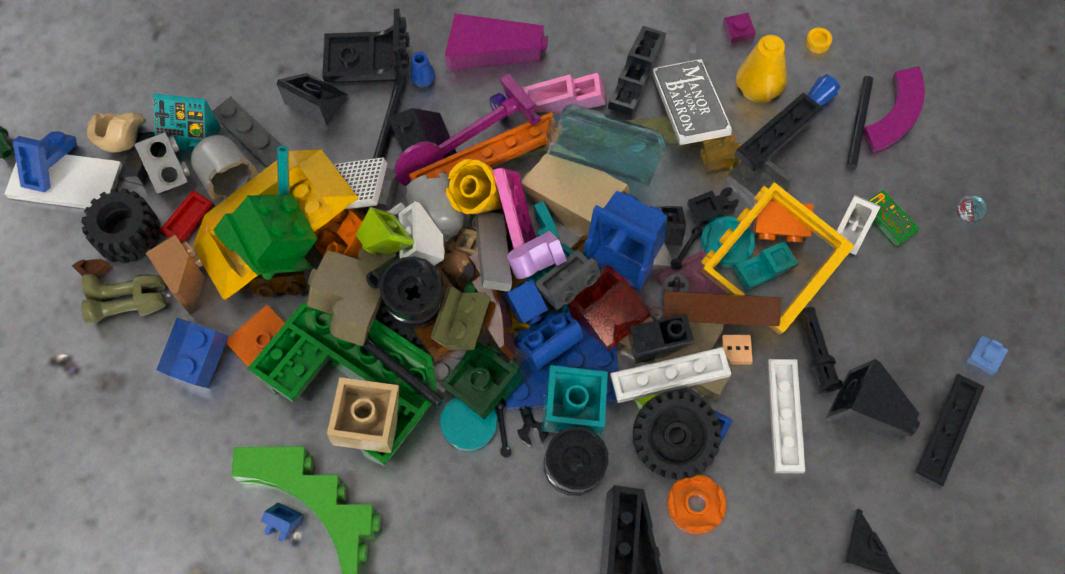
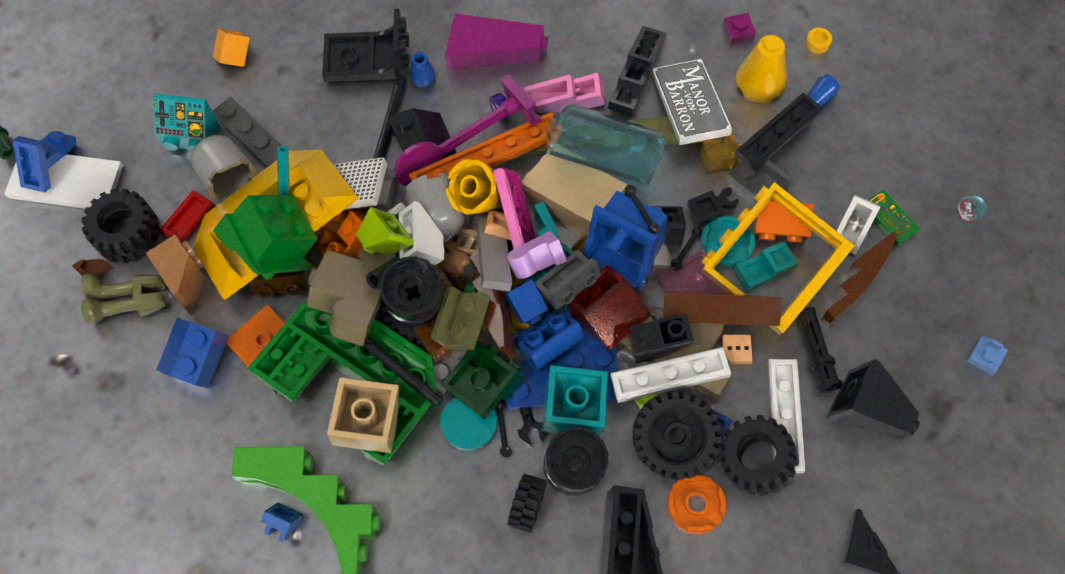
tan hair [87,112,146,153] -> none
black slope [118,132,161,185] -> none
light grey brick [134,132,191,194] -> none
black slope [277,73,348,126] -> none
dark grey bush [662,273,689,300] -> none
black bar [846,76,873,169] -> none
magenta tile [864,66,925,153] -> none
black tile [912,373,985,489] -> none
none -> light orange panel [213,28,250,67]
none -> light nougat tile [484,210,511,240]
none -> black tyre [507,473,547,533]
none -> black hinge [624,185,659,234]
none -> black tyre [719,415,798,496]
none -> reddish brown slope [821,231,898,328]

